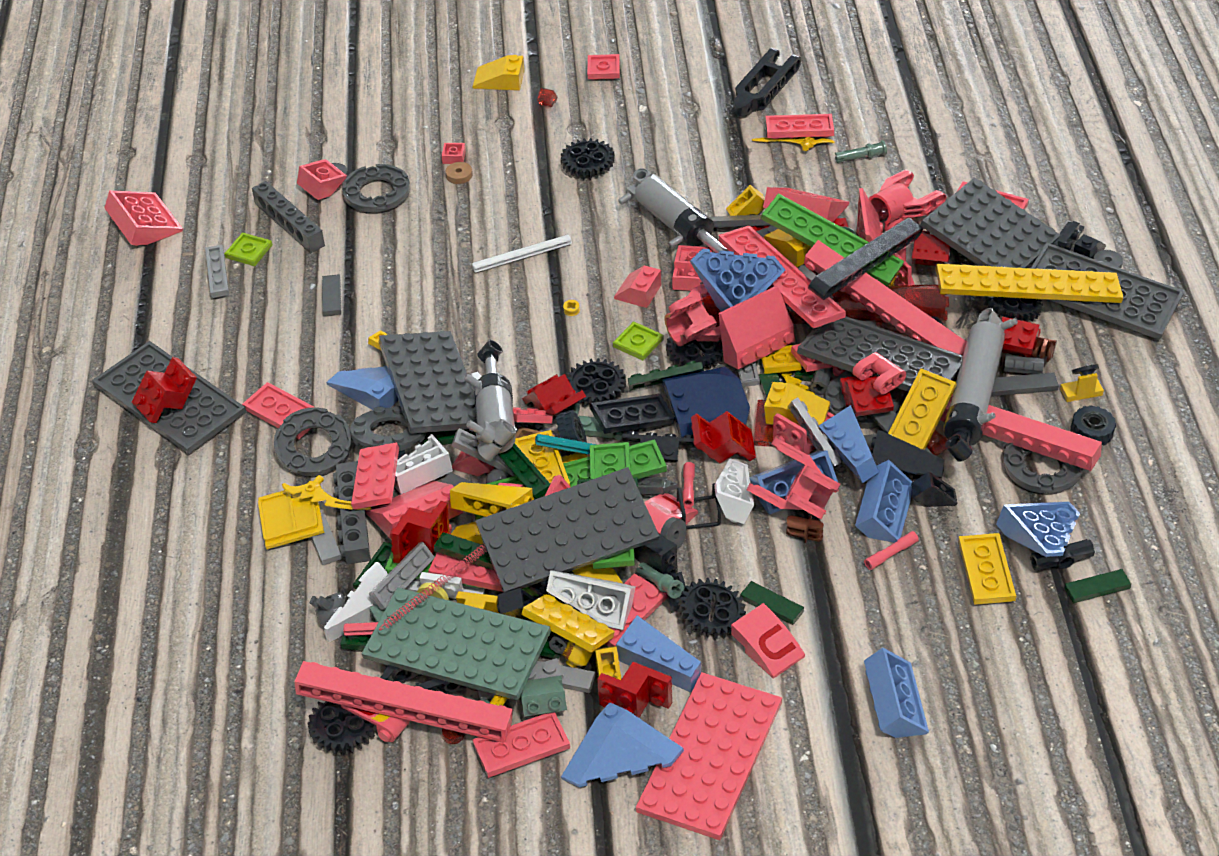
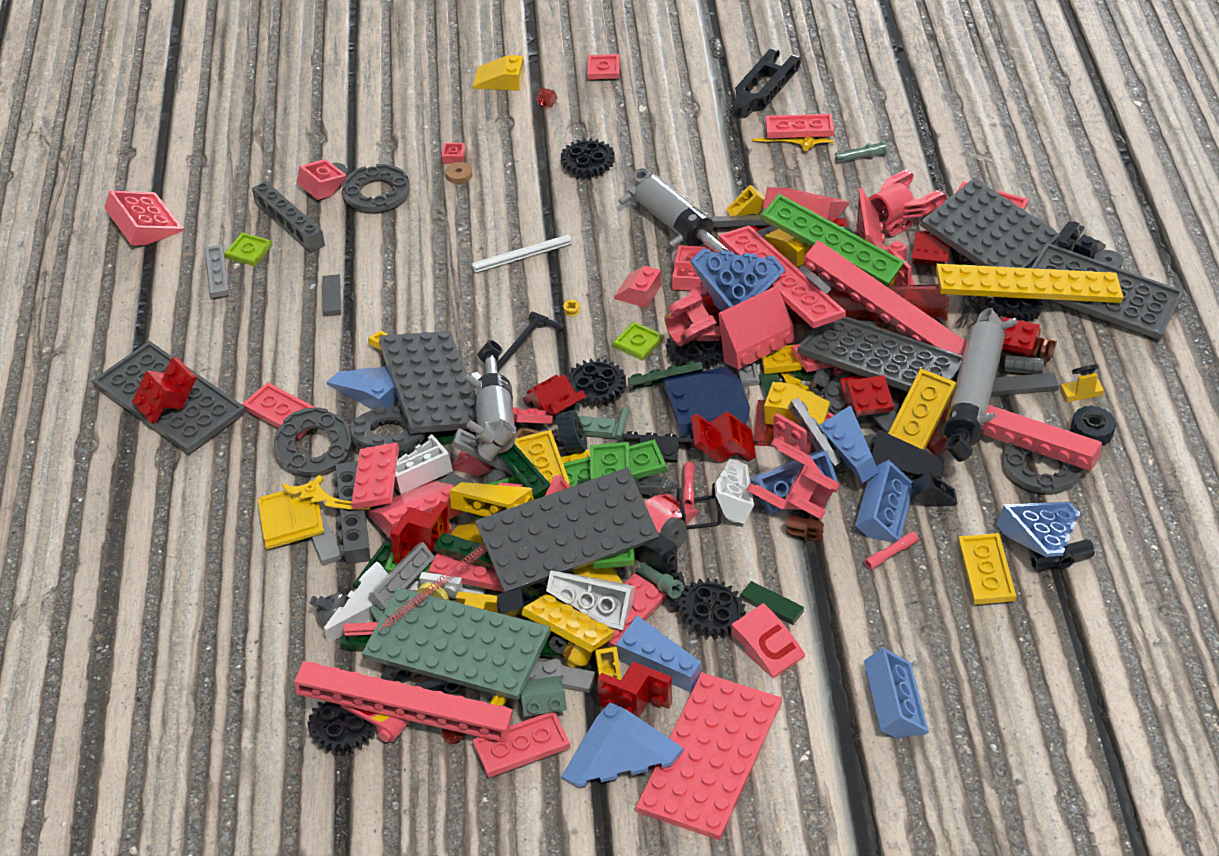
teal axle [535,434,597,455] -> none
black plate [590,394,675,434] -> none
beam [808,217,924,300] -> none
coral connector [853,352,906,394] -> none
dark green tile [1064,569,1131,604] -> none
none -> black bar [497,311,564,373]

